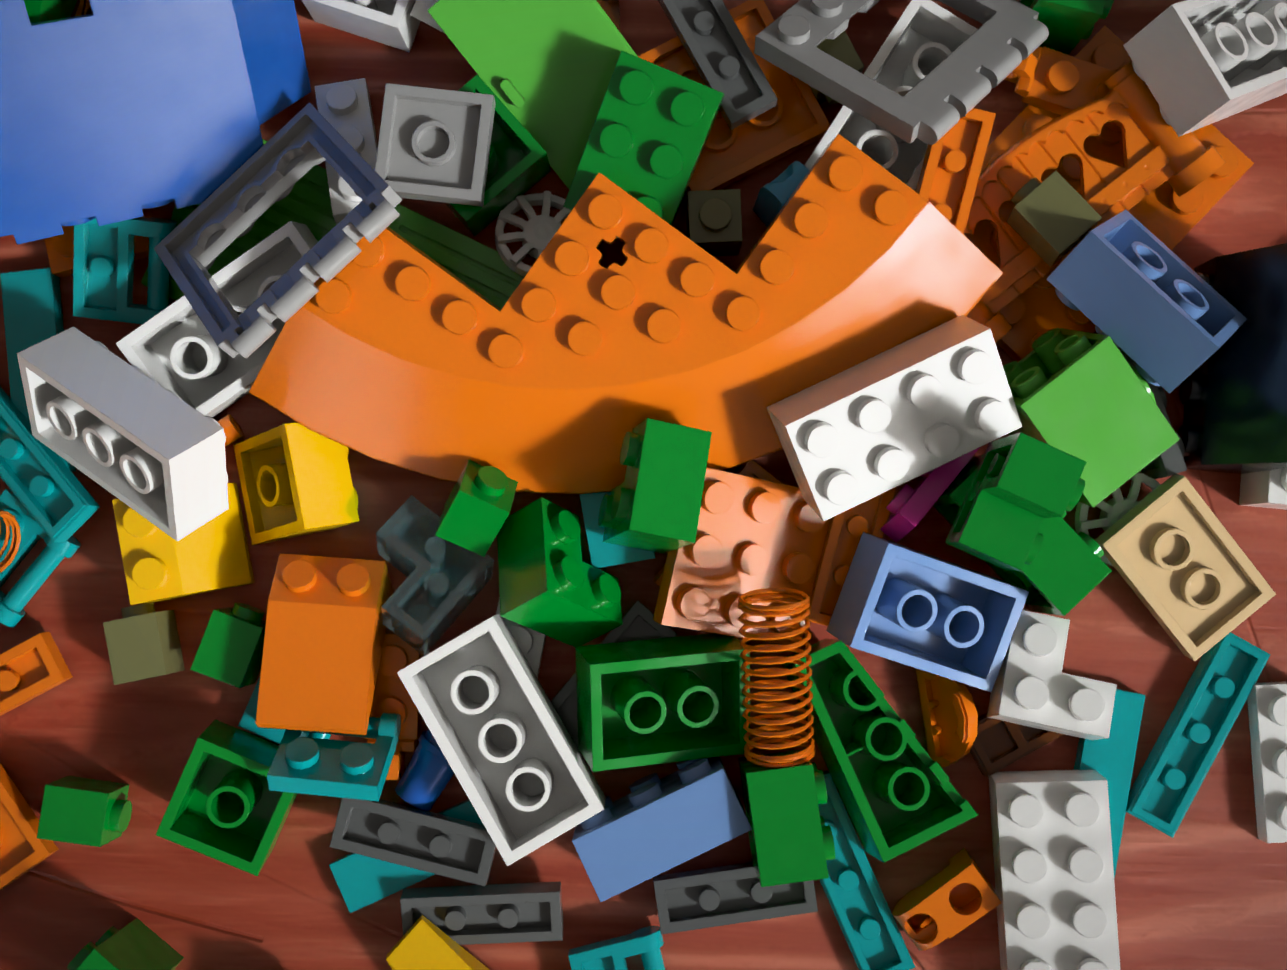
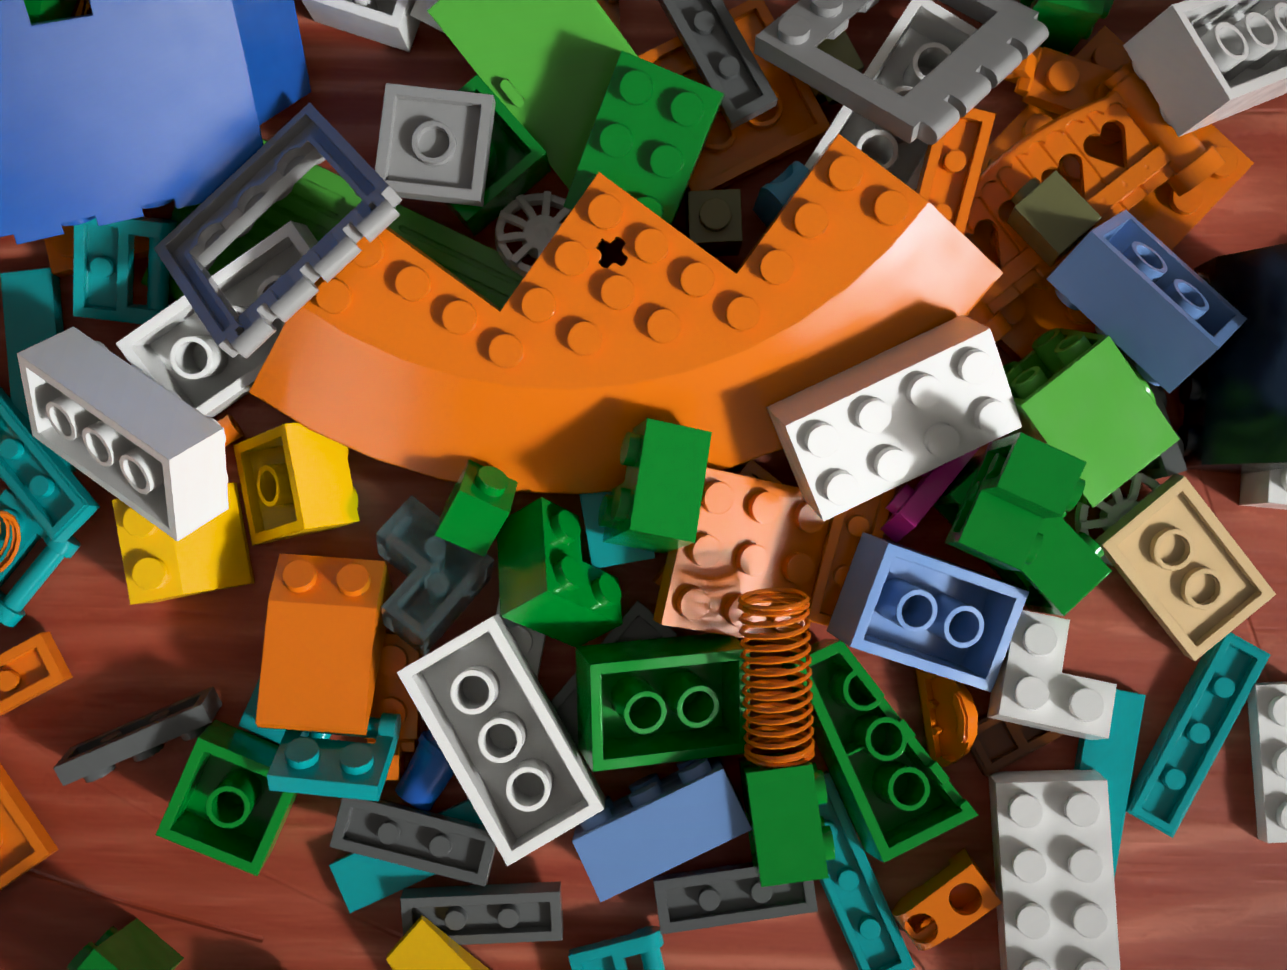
green brick [37,776,132,847] -> none
olive brick [103,602,185,685] -> none
green brick [190,602,266,688] -> none
white plate [314,78,378,225] -> none
none -> dark grey plate [53,686,222,786]

